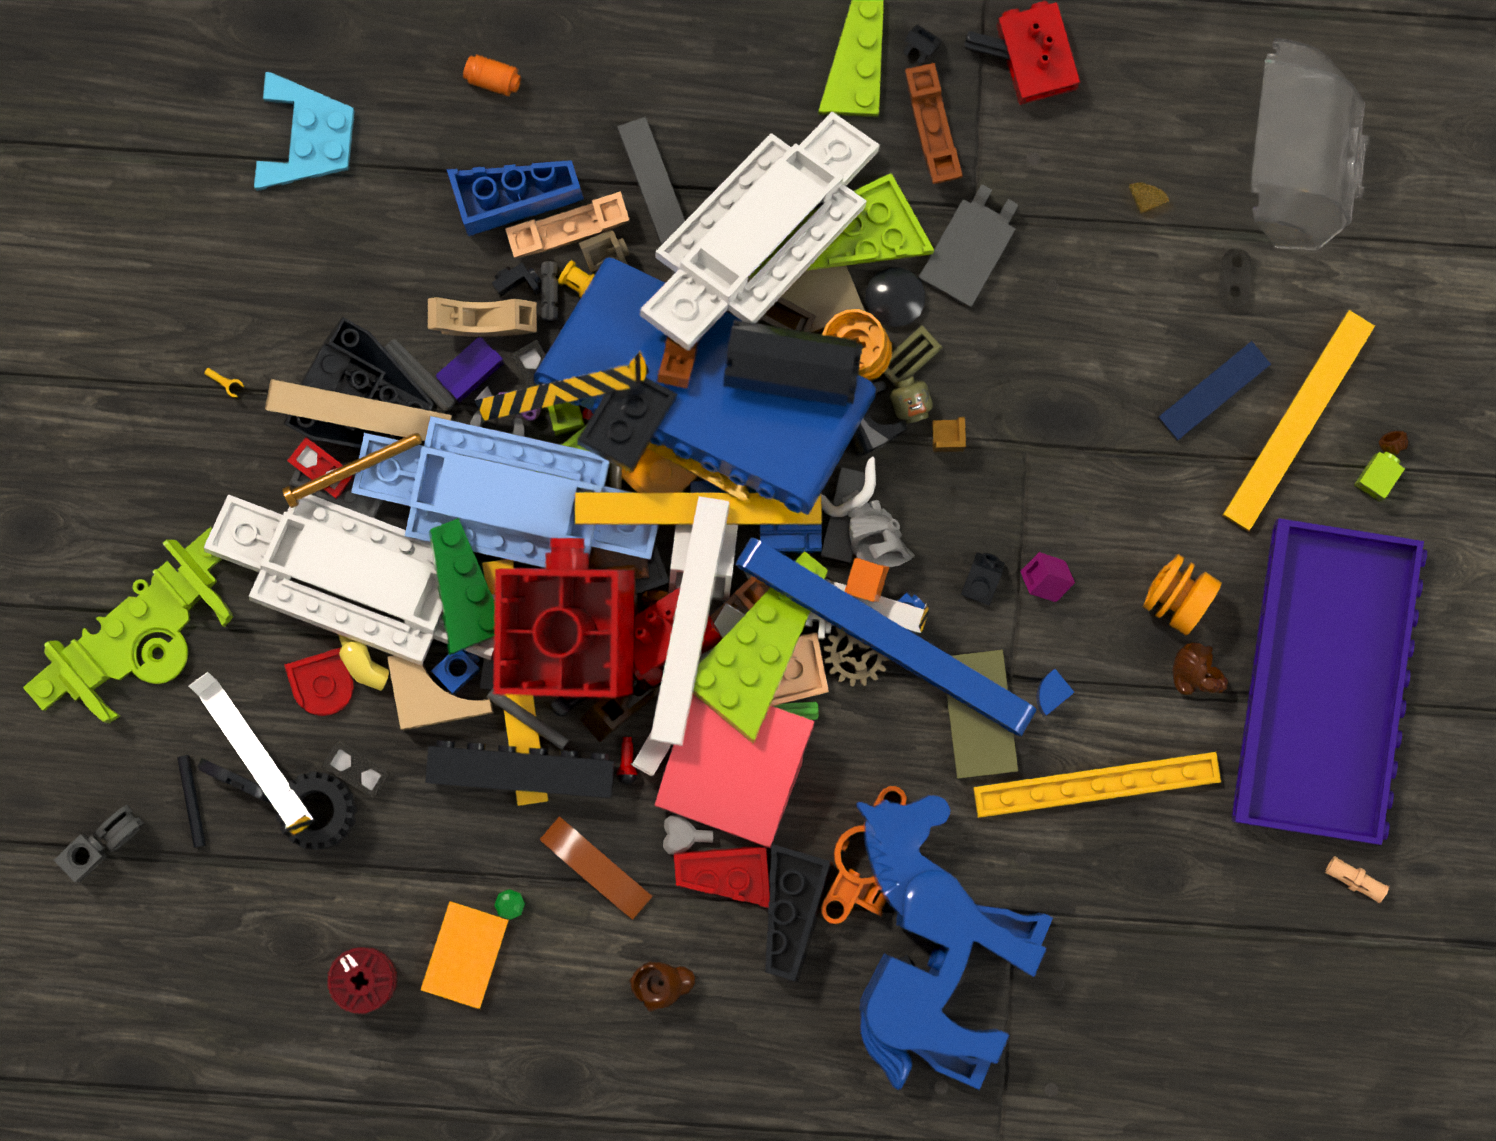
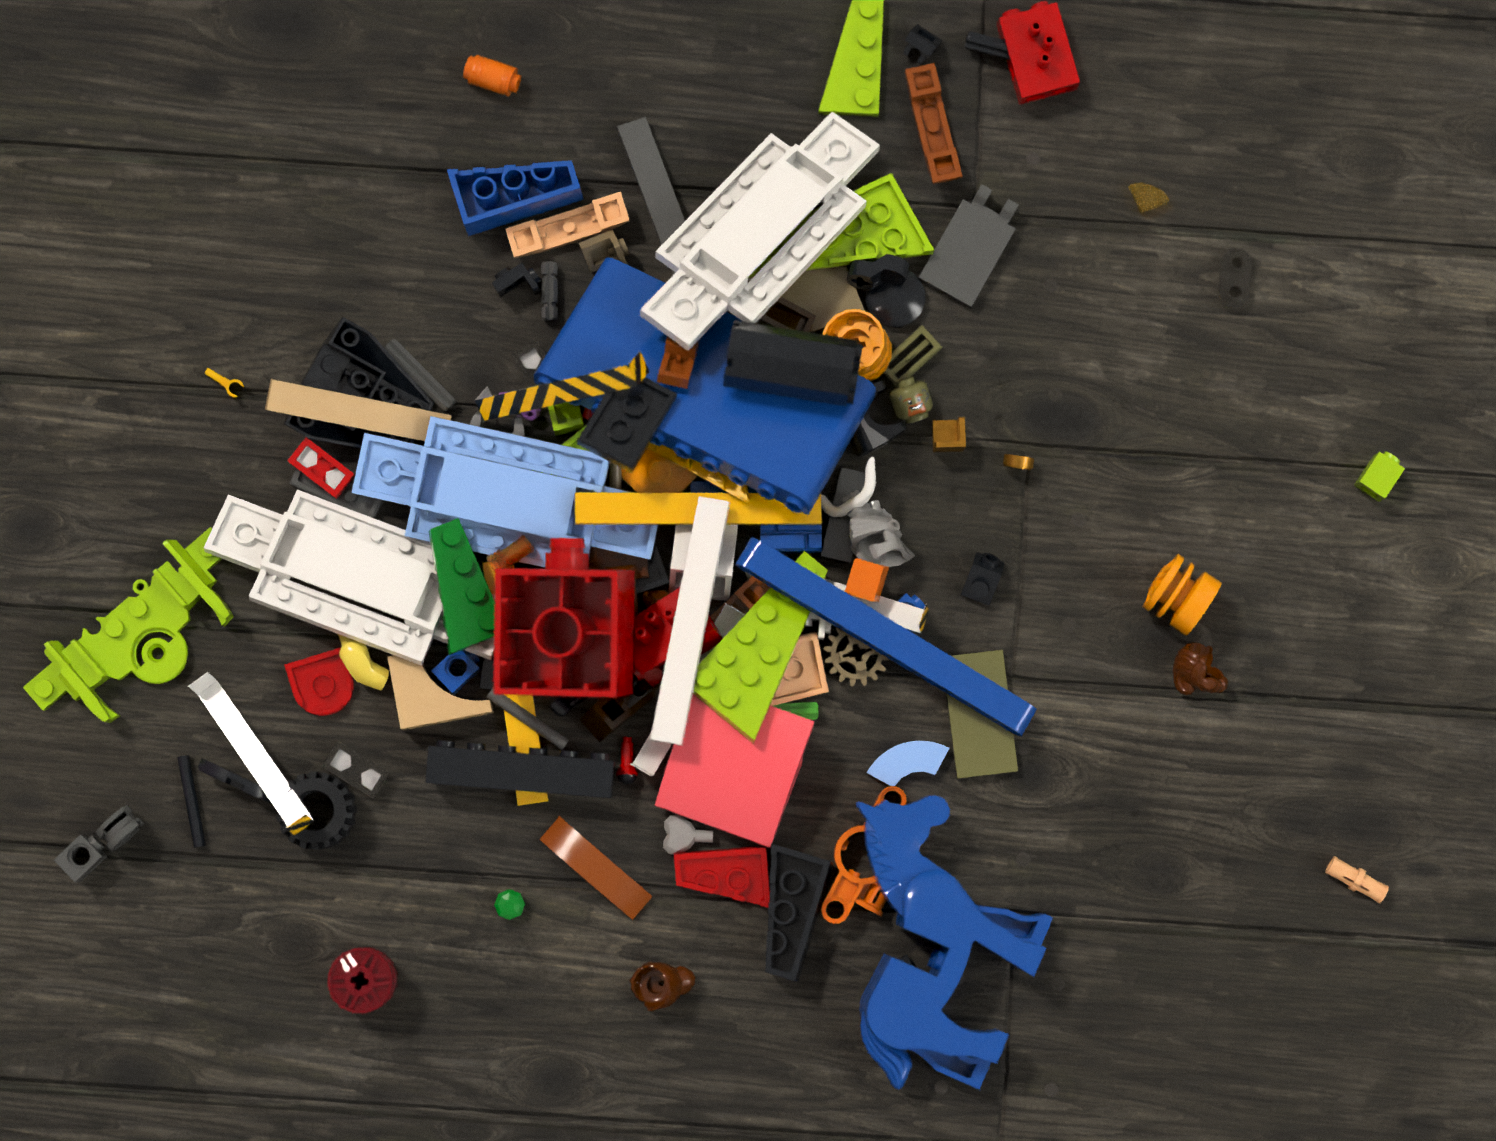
medium azure wing [254,72,354,190] -> none
pearl gold bar [282,433,423,508] -> none
light orange tile [421,901,509,1009] -> none
tan arch [428,297,537,337] -> none
dark purple panel [436,337,504,404] -> none
yellow bush [558,260,595,297] -> none
yellow tile [973,752,1221,818] -> none
magenta panel [1020,552,1075,602] -> none
blue brick [1036,669,1074,717] -> none
dark blue tile [1158,341,1271,441] -> none
yellow tile [1222,310,1375,531] -> none
dark purple windscreen [1232,518,1427,845] -> none
clear windscreen [1251,38,1370,250] -> none
reddish brown piece [1379,431,1408,455] -> none
none -> clear orange pin [486,535,534,572]
none -> black piece [847,254,910,291]
none -> light blue tile [866,741,949,786]
none -> pearl gold tile [1003,454,1034,470]

